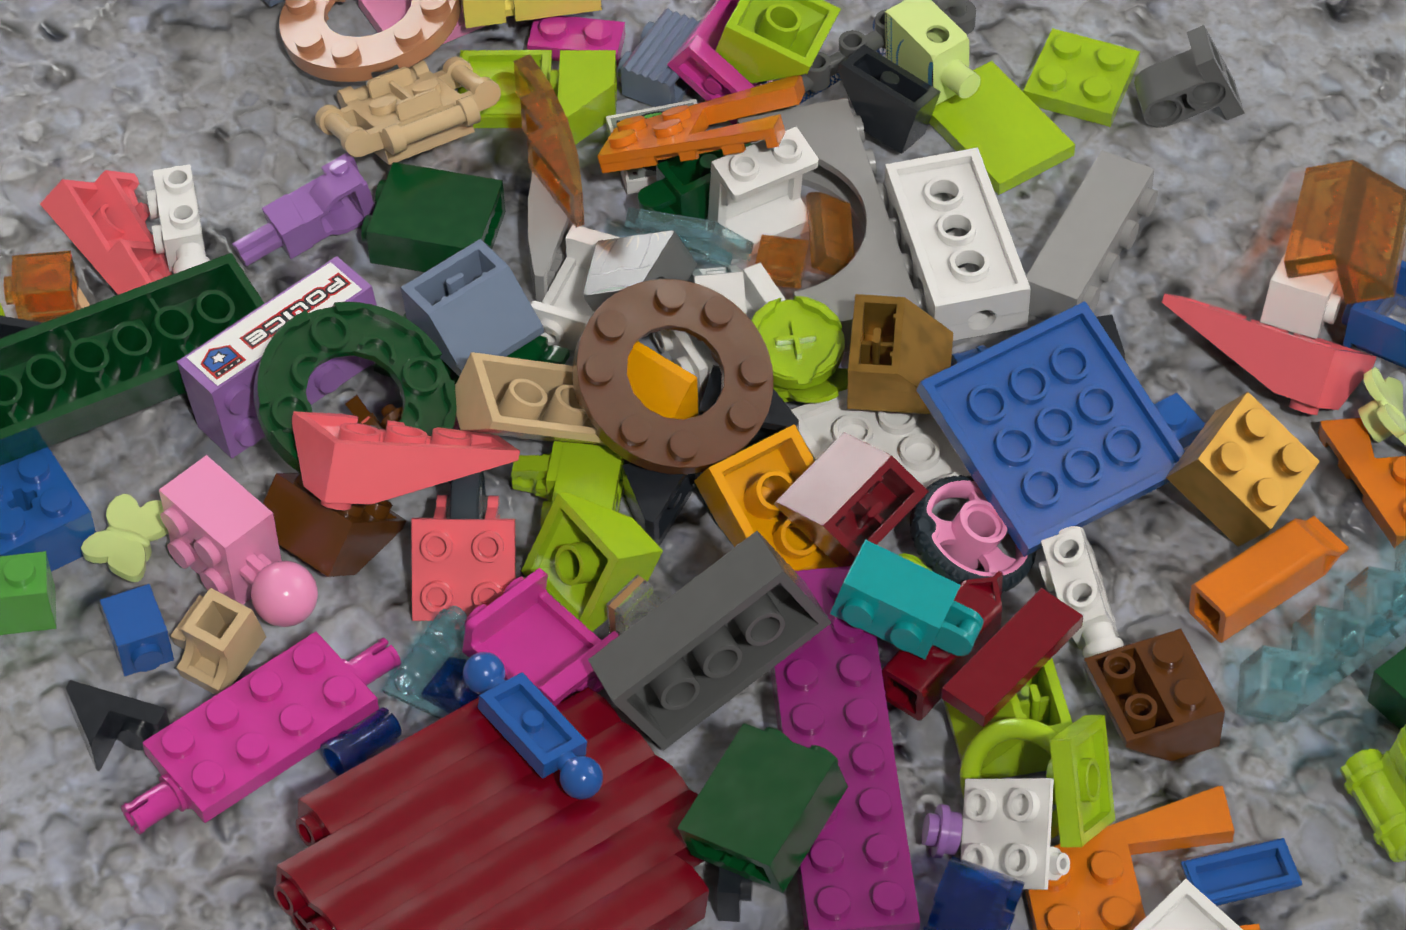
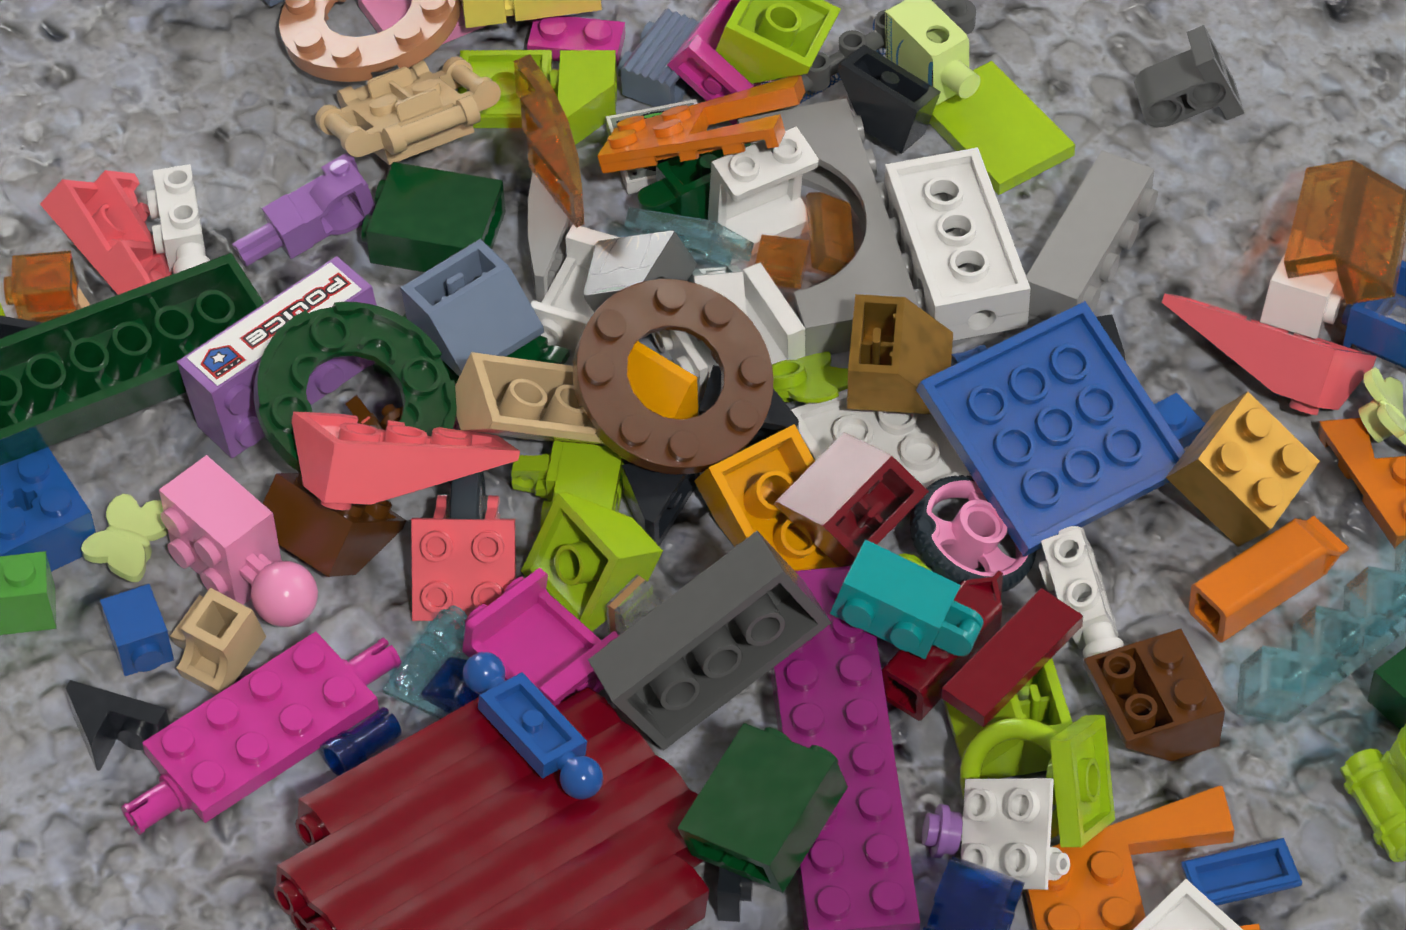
lime tile [751,296,845,389] -> none
lime plate [1023,28,1140,127] -> none

